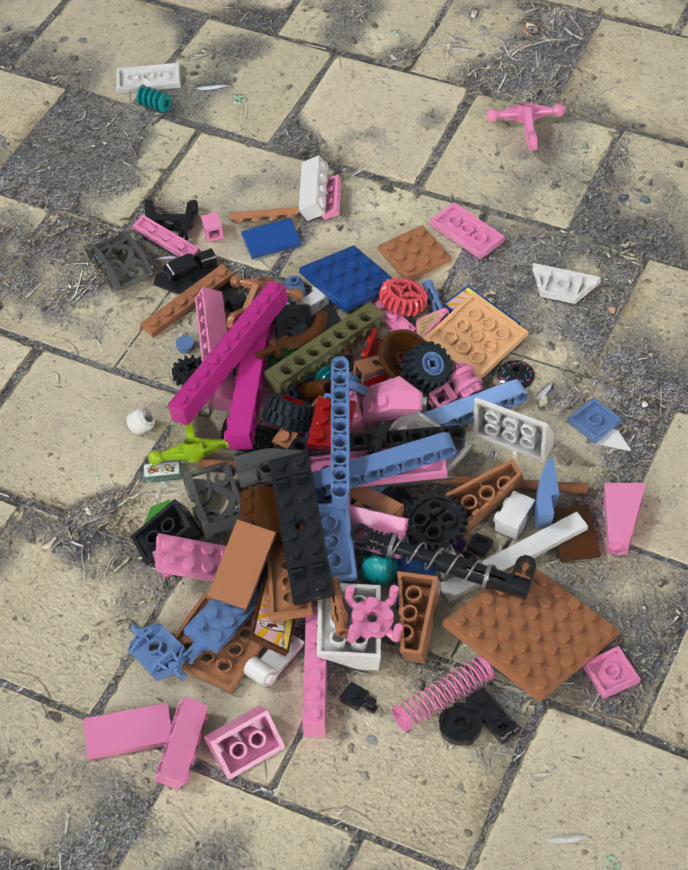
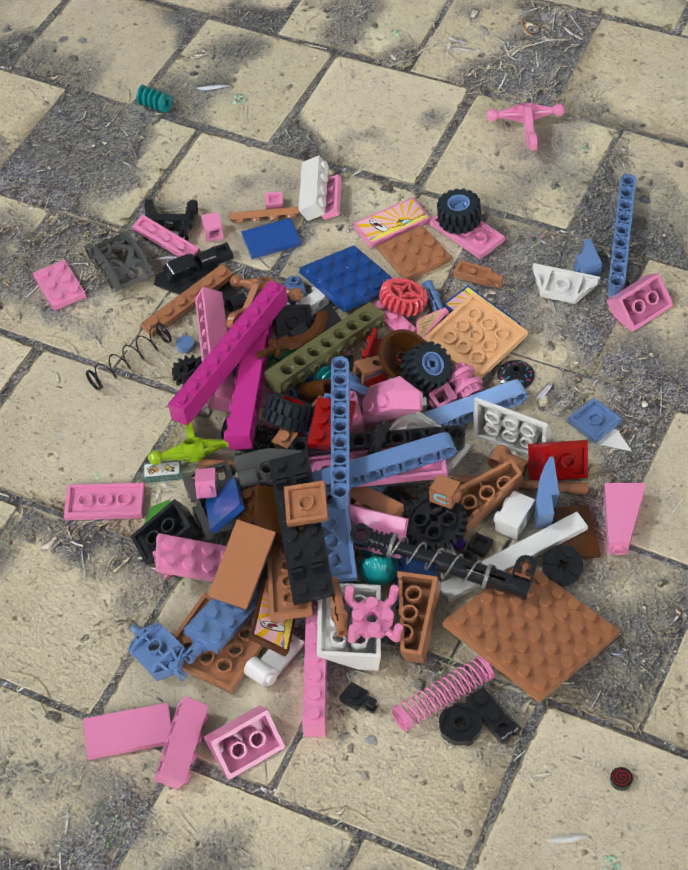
white tile [116,63,181,94] -> none
white head [127,407,155,435] -> none
bright pink tile [582,646,641,699] -> none
none -> bright pink plate [32,259,86,311]
none -> bright pink tile [64,483,146,520]
none -> black piece [86,323,172,391]
none -> bright pink brick [195,468,217,499]
none -> blue tile [205,476,245,534]
none -> black plate [211,242,234,264]
none -> bright pink plate [265,192,283,210]
none -> nougat plate [284,480,329,527]
none -> tile [354,197,431,248]
none -> nougat brick [429,474,462,509]
none -> black wheel [437,188,481,235]
none -> nougat hinge [453,260,503,288]
none -> nougat piece [487,445,528,477]
none -> red plate [528,440,588,480]
none -> black plate [542,545,583,587]
none -> medium blue arch [573,239,602,276]
none -> bright pink slope [606,273,674,331]
none -> medium blue beam [608,174,636,297]
none -> tile [610,767,633,791]

